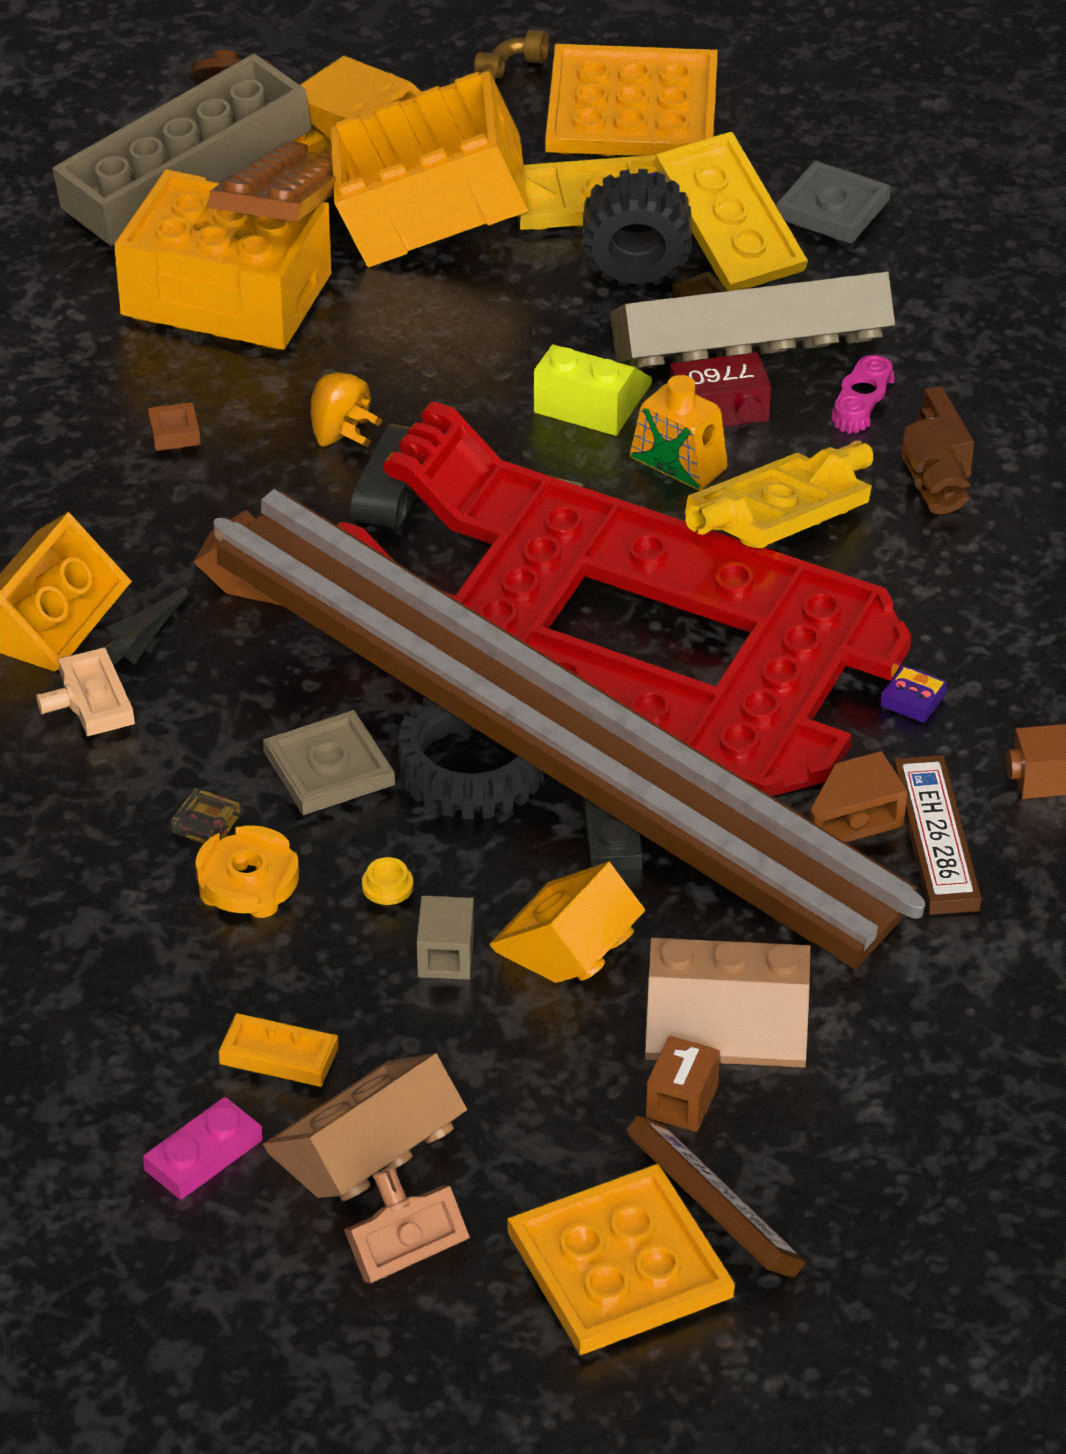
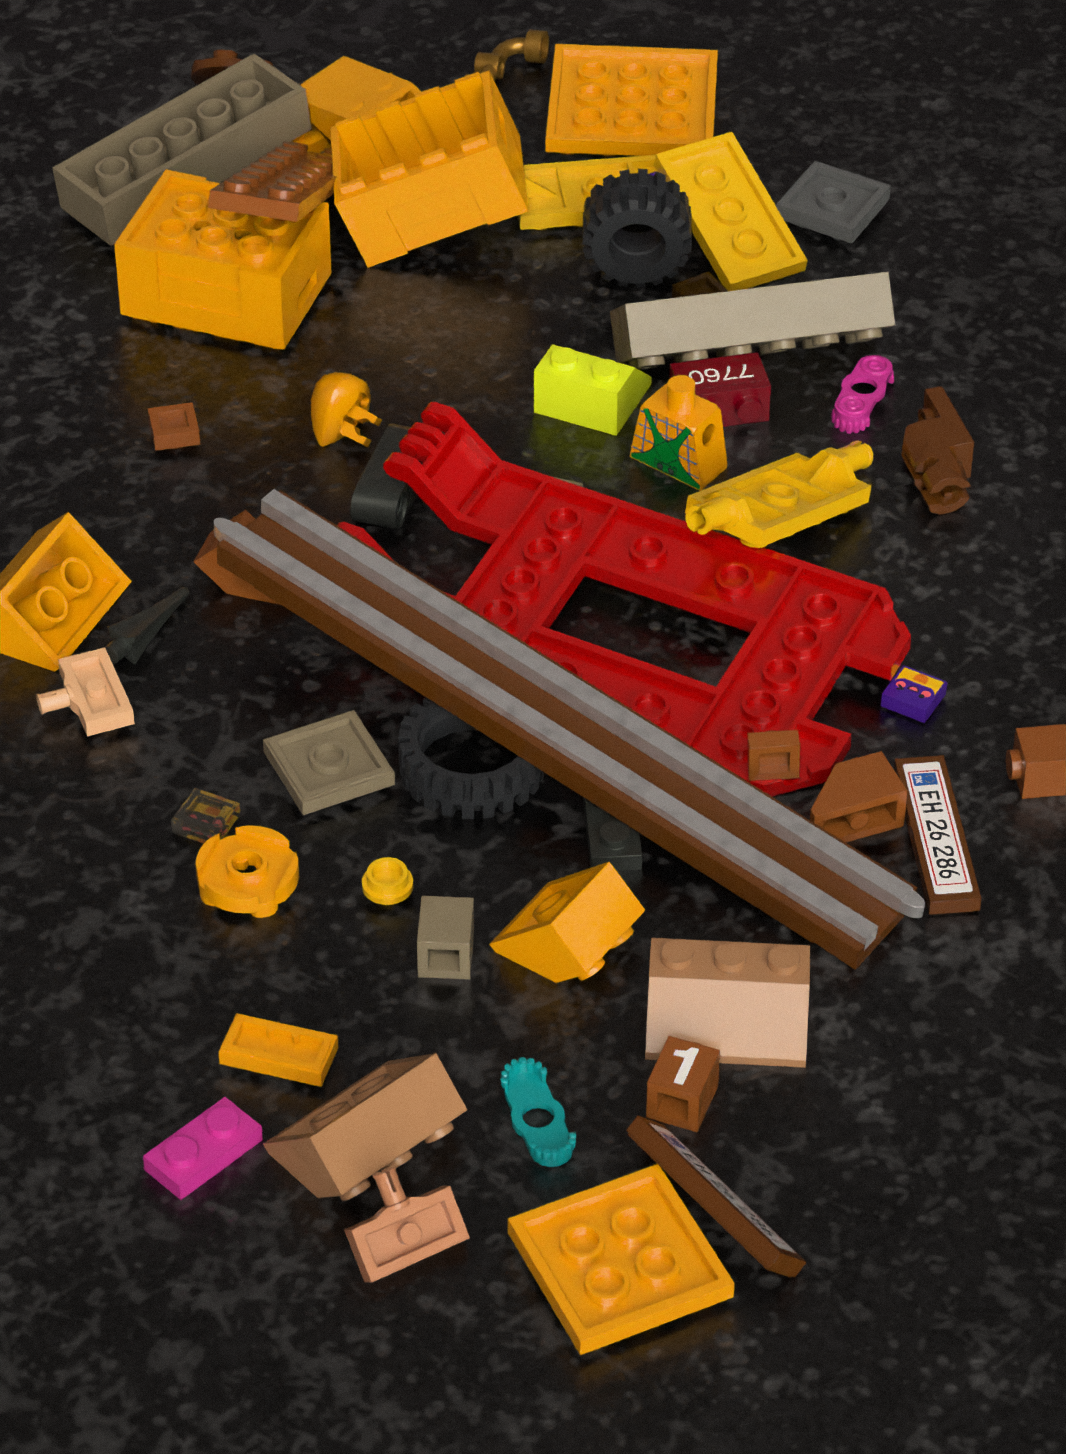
none -> teal piece [501,1057,576,1167]
none -> dark orange plate [747,730,800,781]

